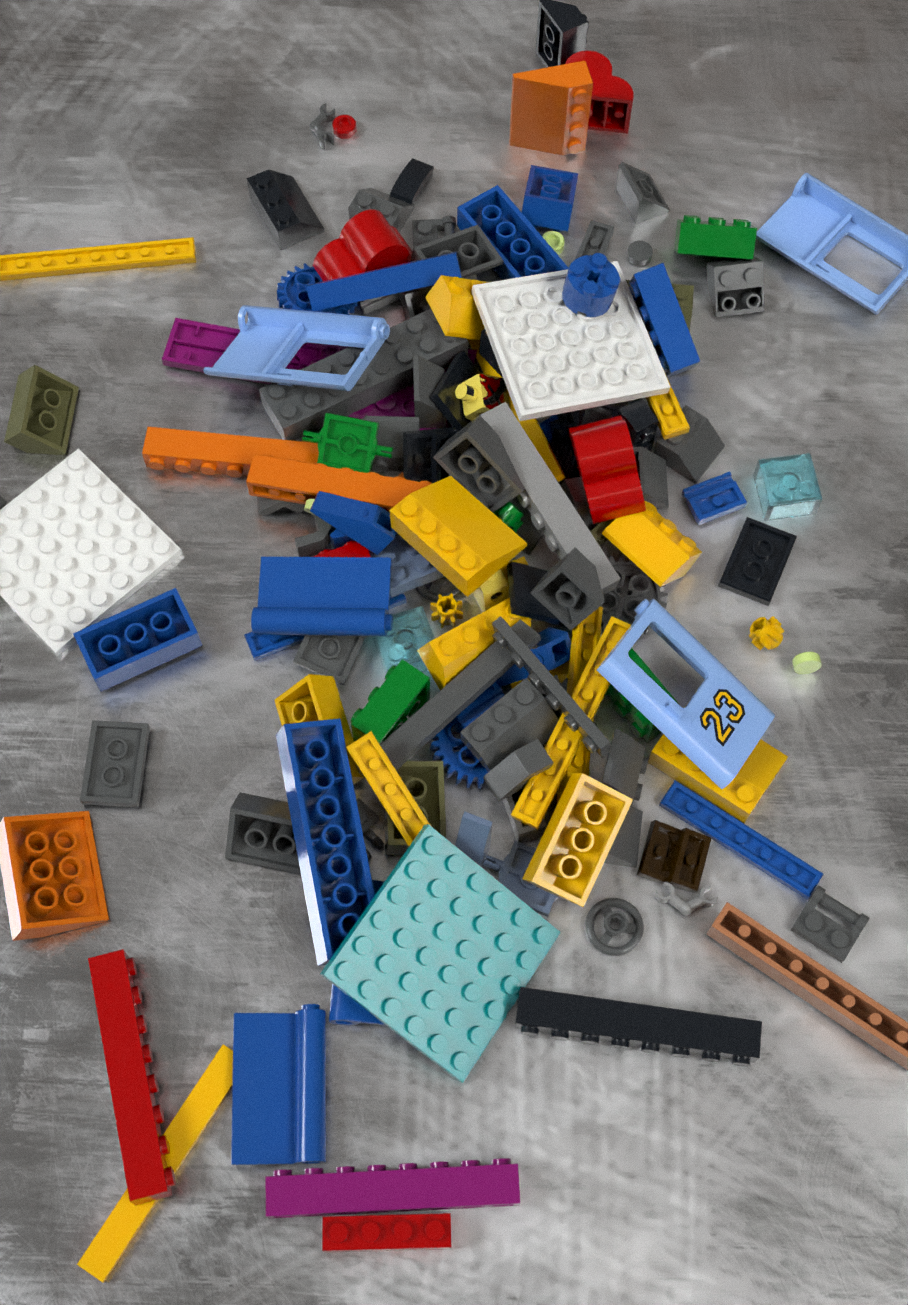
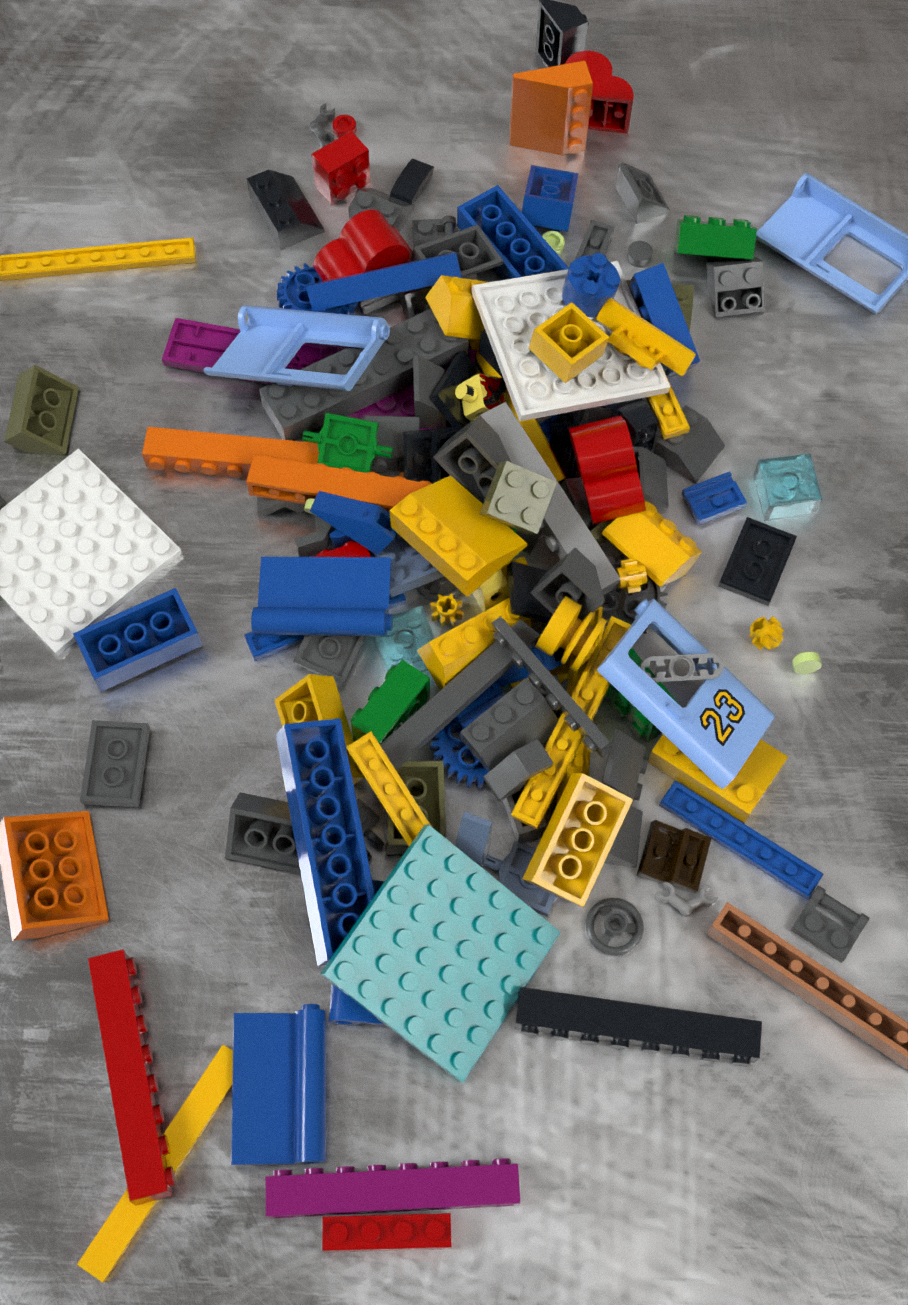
none -> red brick [311,131,371,205]
none -> brick [479,461,557,535]
none -> yellow brick [529,302,609,384]
none -> yellow wheel [535,596,607,672]
none -> yellow bracket [596,298,696,376]
none -> yellow gear [615,558,647,594]
none -> light grey beam [639,653,724,683]

